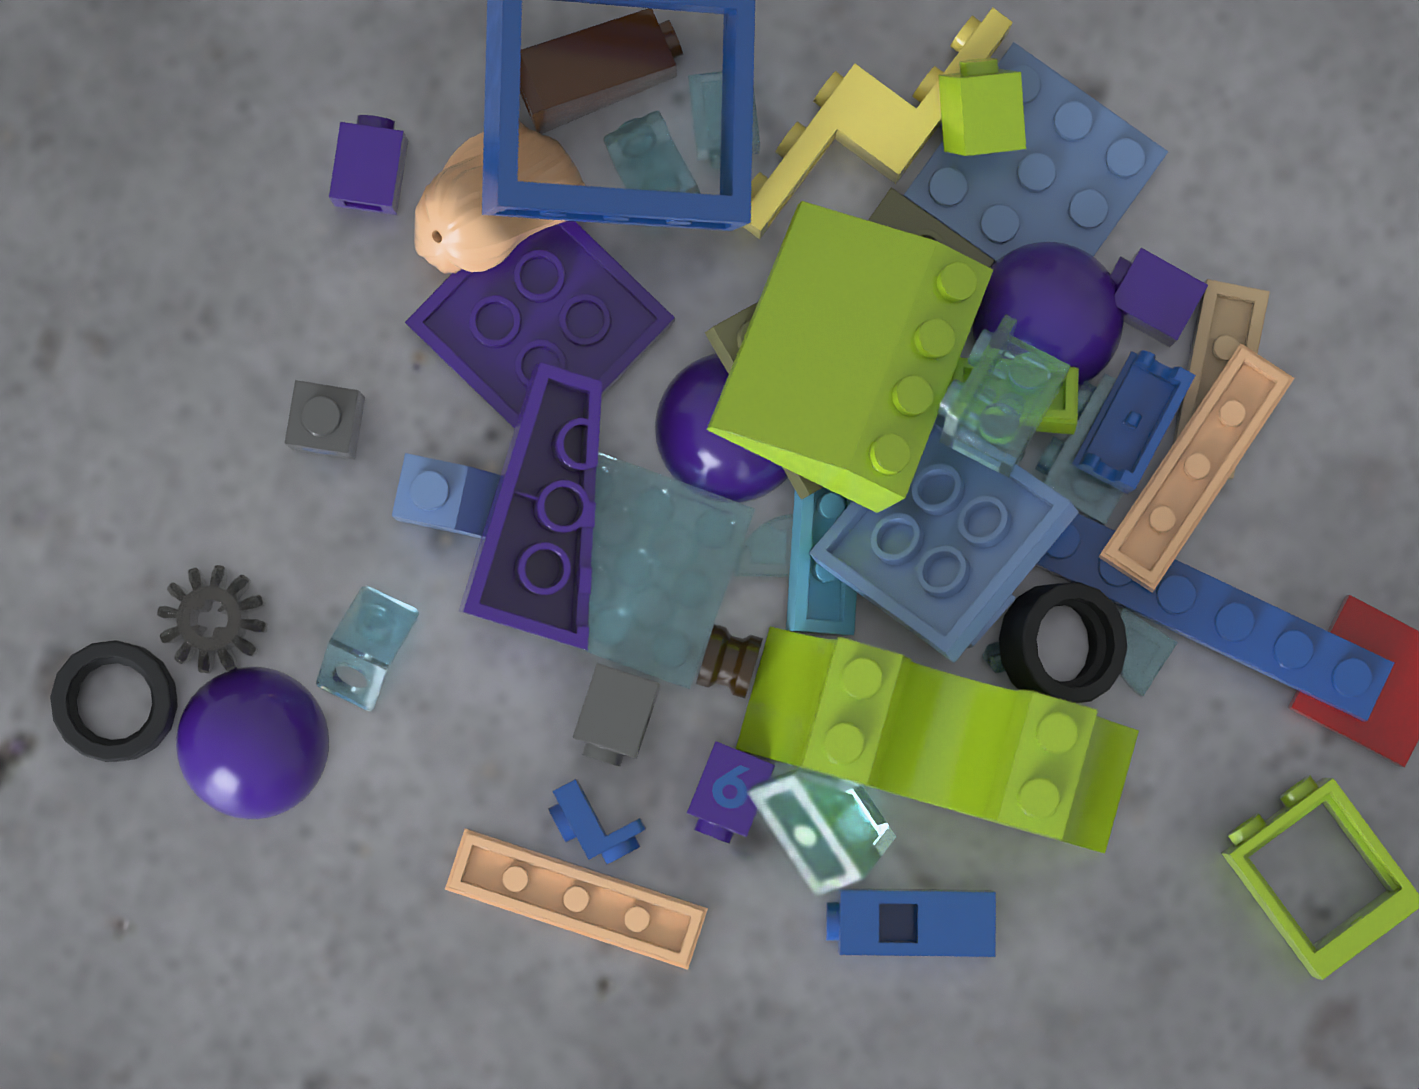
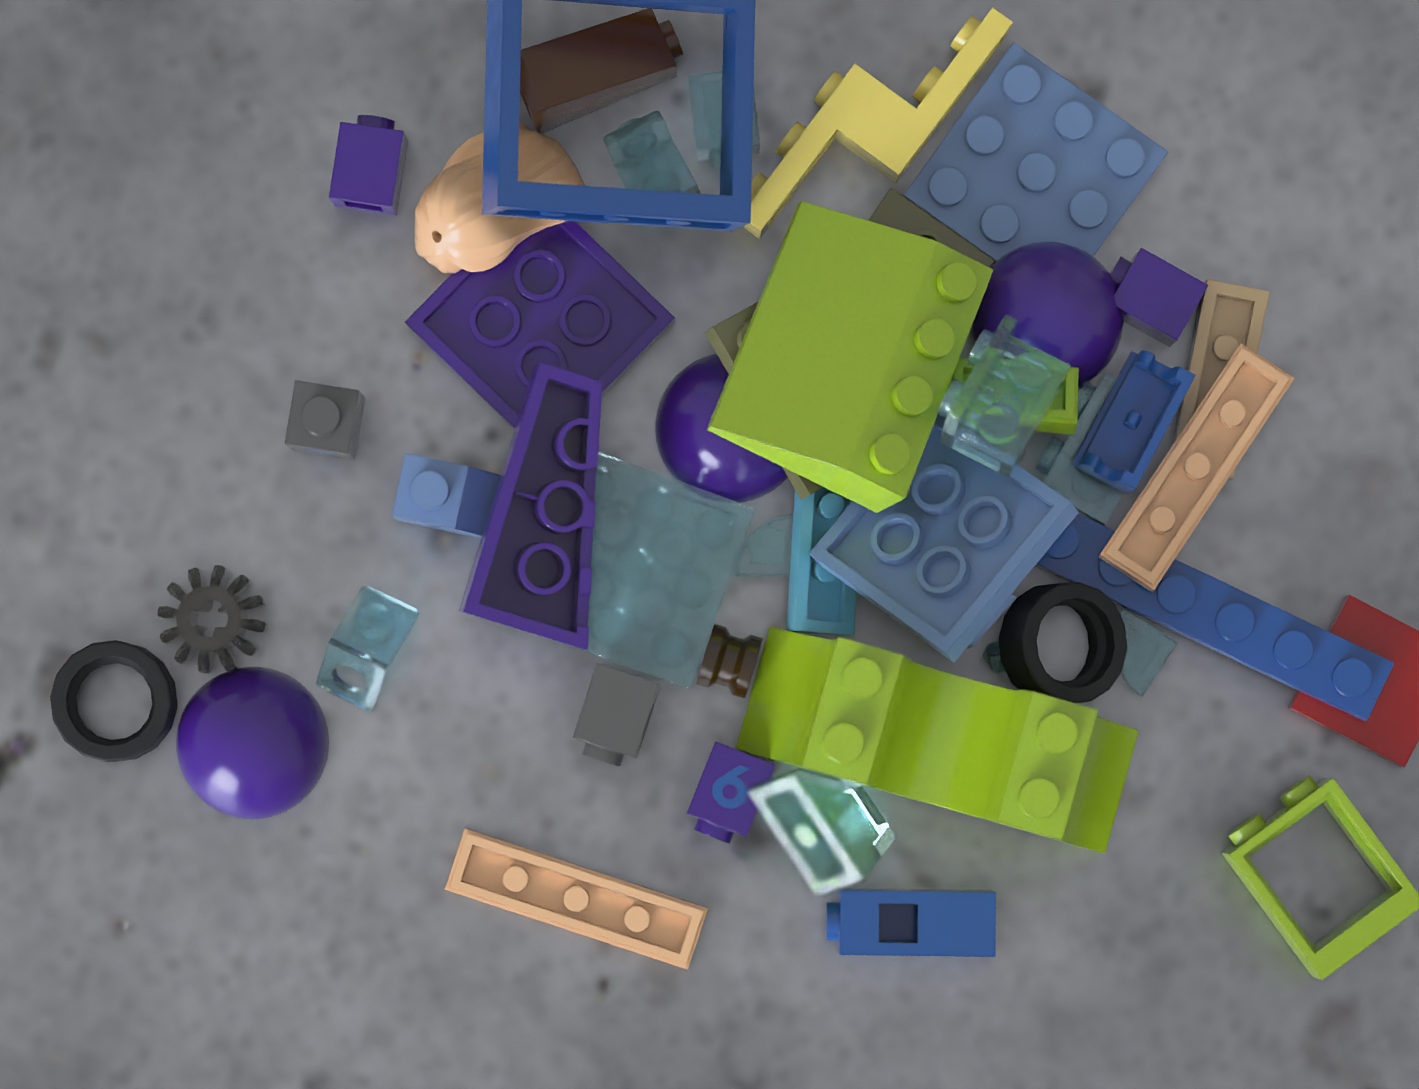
blue bracket [548,779,646,864] -> none
lime brick [938,58,1026,156] -> none

